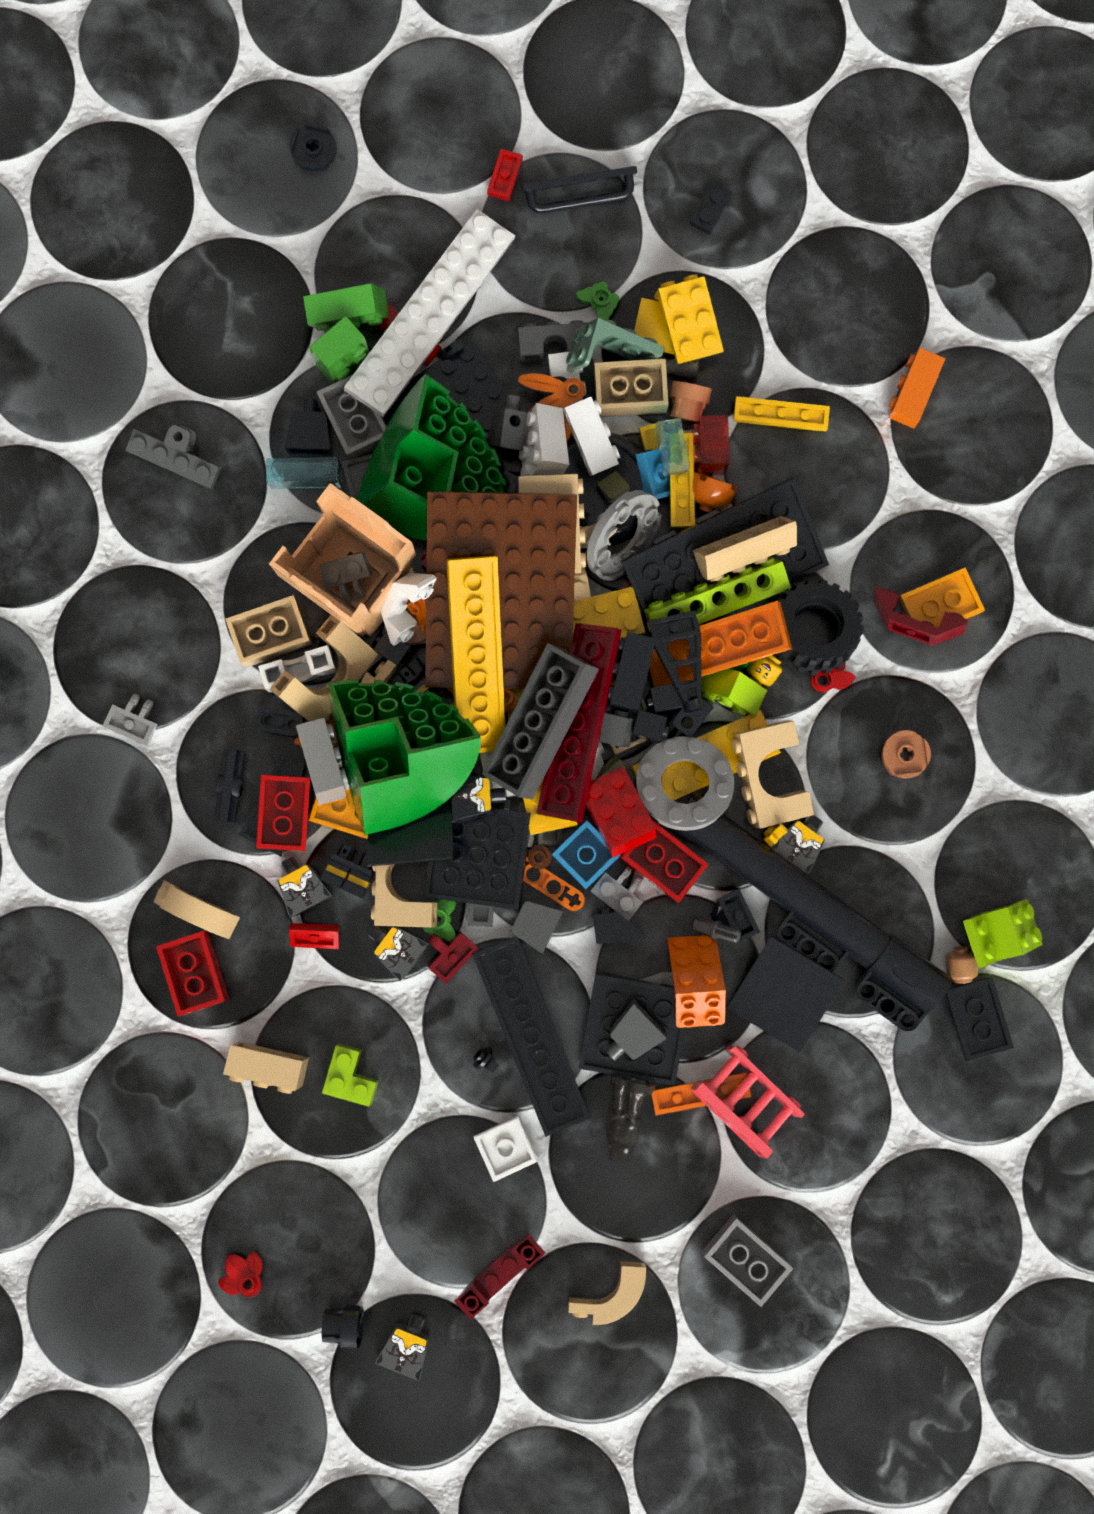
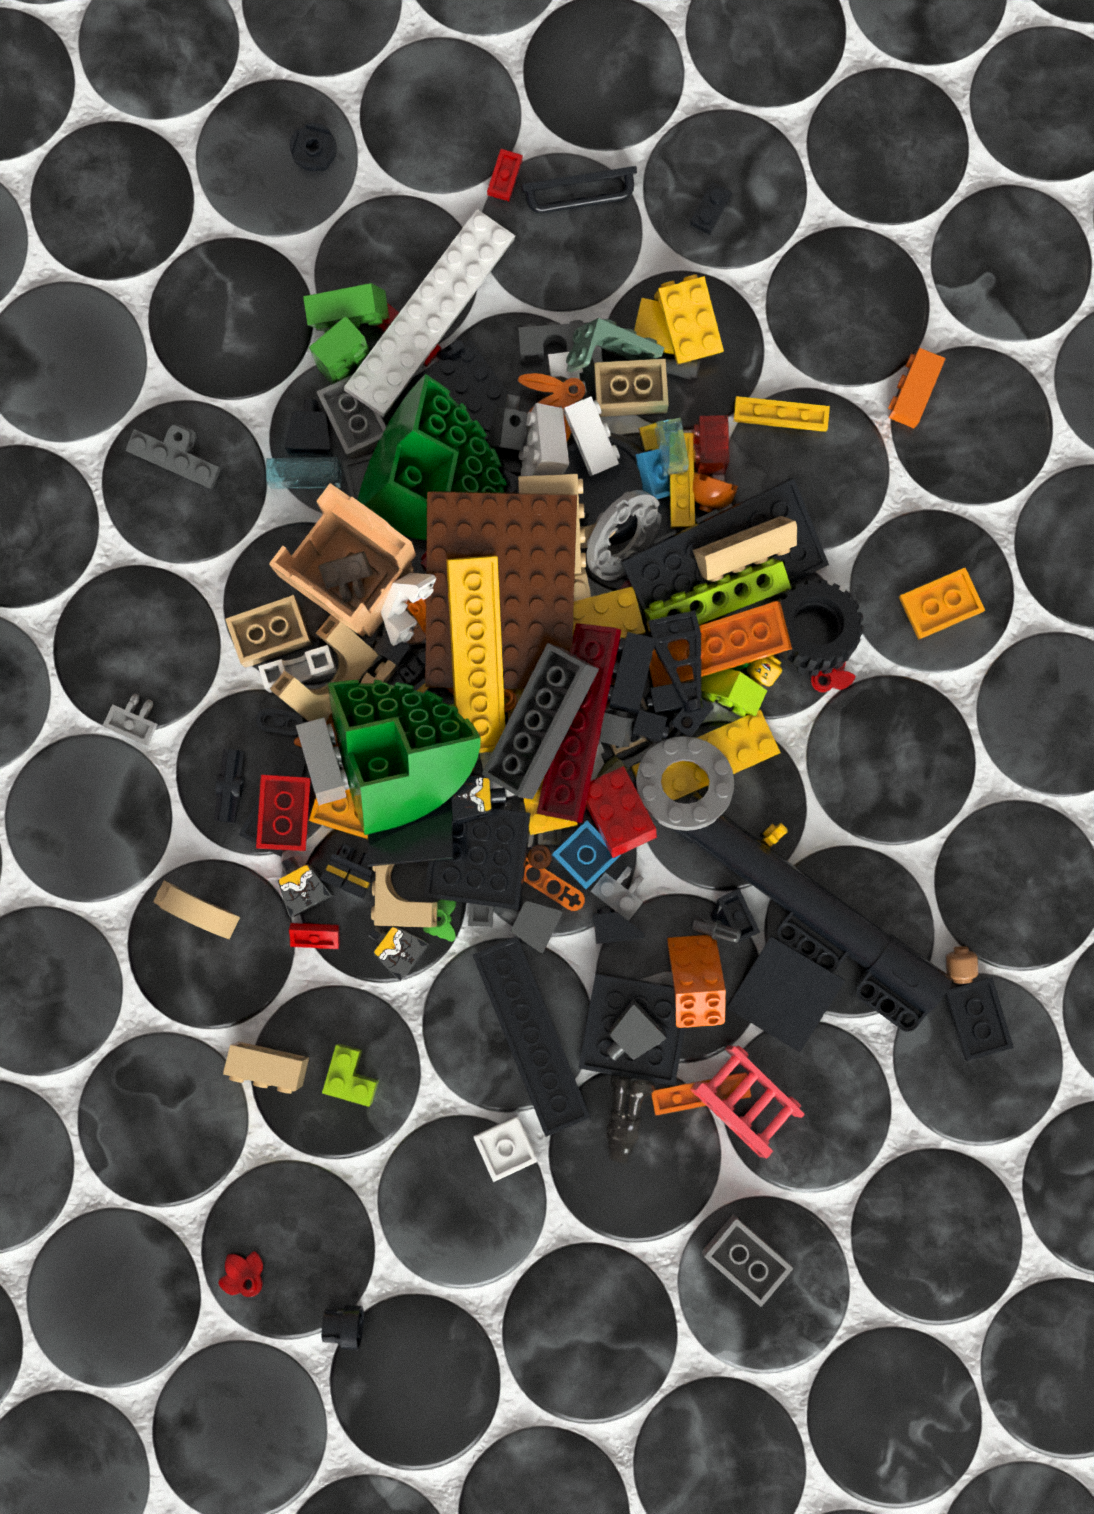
red brick [156,931,230,1017] -> none
torso [375,1314,429,1381] -> none
dark red plate [427,931,479,984] -> none
dark red slope [454,1234,546,1320] -> none
black plate [473,1047,498,1073] -> none
tan arch [568,1261,646,1325] -> none
bright green animal [576,282,619,320] -> none
olive slope [597,471,630,503] -> none
red brick [620,819,709,903] -> none
nougat piece [670,381,712,423] -> none
tan arch [731,720,814,829] -> none
torso [770,815,825,875] -> none
dark red slope [873,587,968,646] -> none
nougat plate [881,730,931,779] -> none
lime bracket [963,899,1043,968] -> none

